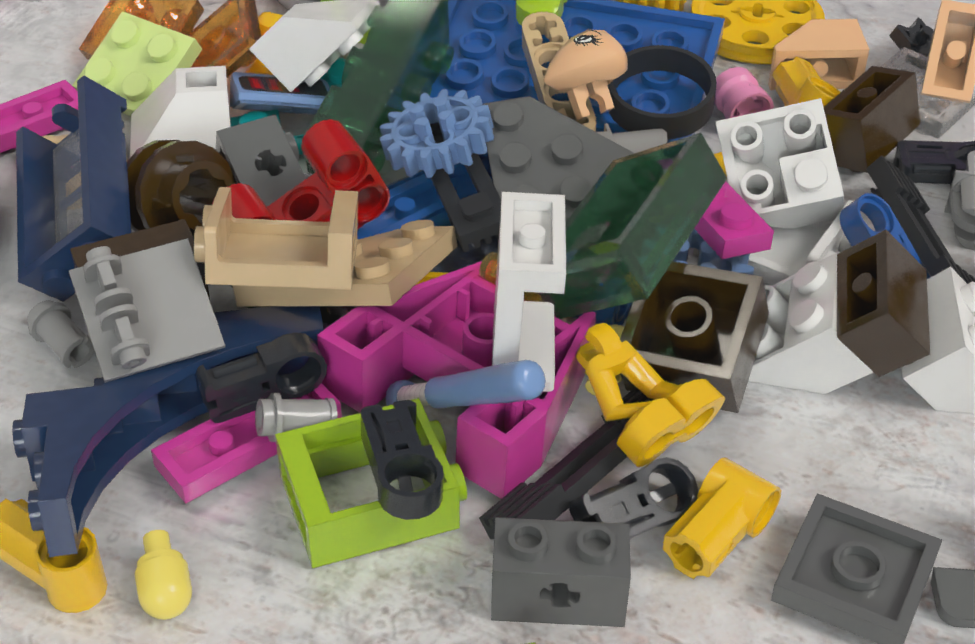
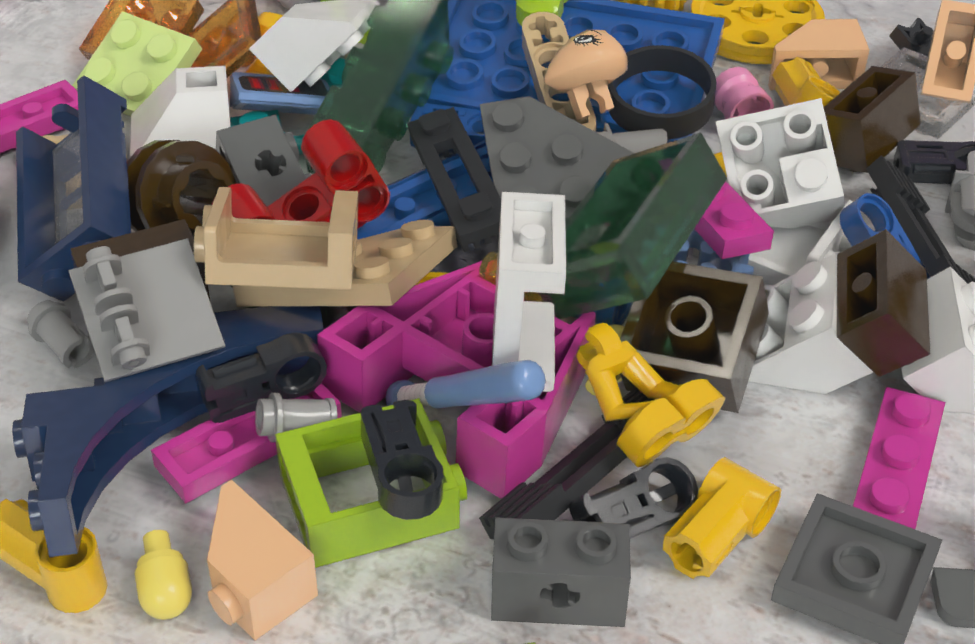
medium blue gear [380,89,494,178] -> none
none -> light nougat slope [207,479,318,641]
none -> dark pink plate [853,386,946,529]

